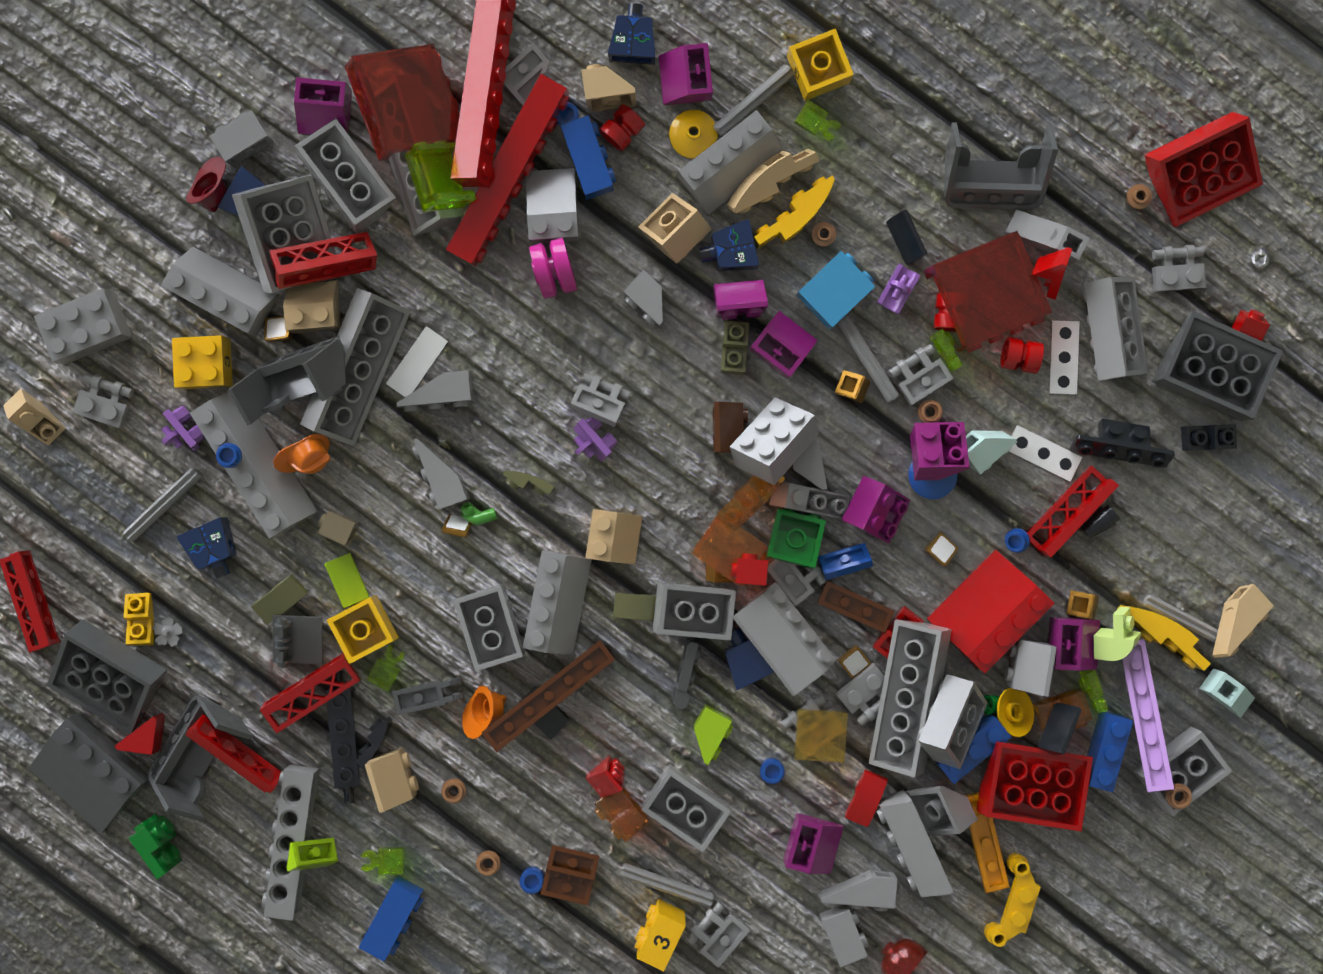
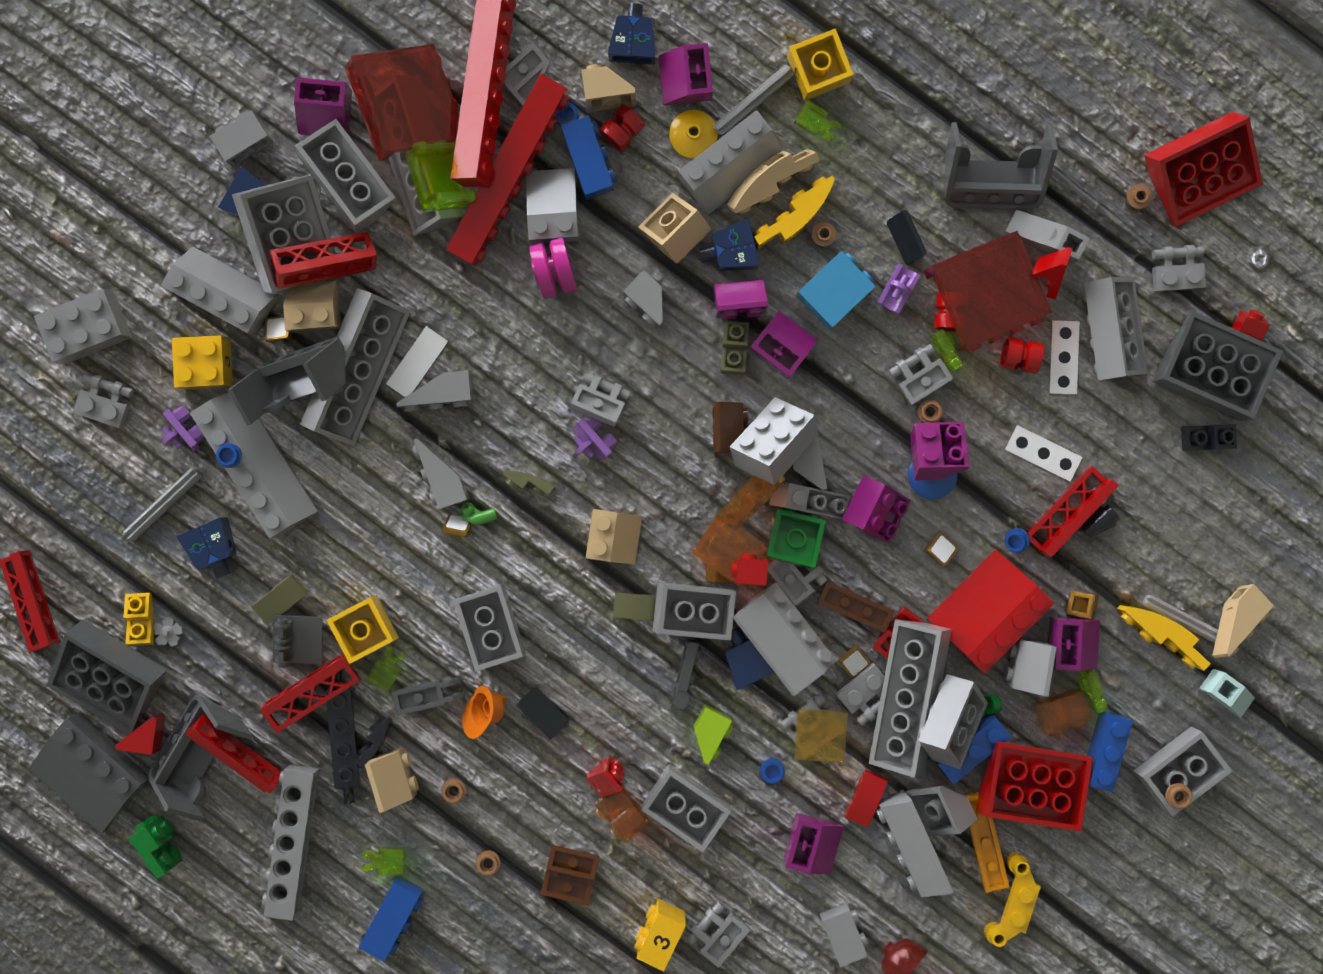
tan slope [3,389,66,446] -> none
dark red piece [186,157,228,213] -> none
orange piece [273,433,330,474] -> none
lime slope [287,837,338,872] -> none
dark tan brick [318,511,360,546] -> none
lime slope [324,553,370,608] -> none
reddish brown plate [481,640,615,753] -> none
blue tile [520,867,544,894] -> none
light grey slope [523,549,592,655] -> none
light grey axle [620,863,714,907] -> none
blue plate [818,543,873,580] -> none
light grey slope [818,870,897,911] -> none
pearl gold slope [835,370,870,403] -> none
light grey axle [837,316,899,402] -> none
light aqua slope [966,430,1017,475] -> none
yellow dish [997,688,1034,737] -> none
black slope [1038,703,1082,755] -> none
black bracket [1070,418,1175,468] -> none
yellowish green brick [1094,606,1141,661] -> none
lavender plate [1122,639,1174,793] -> none

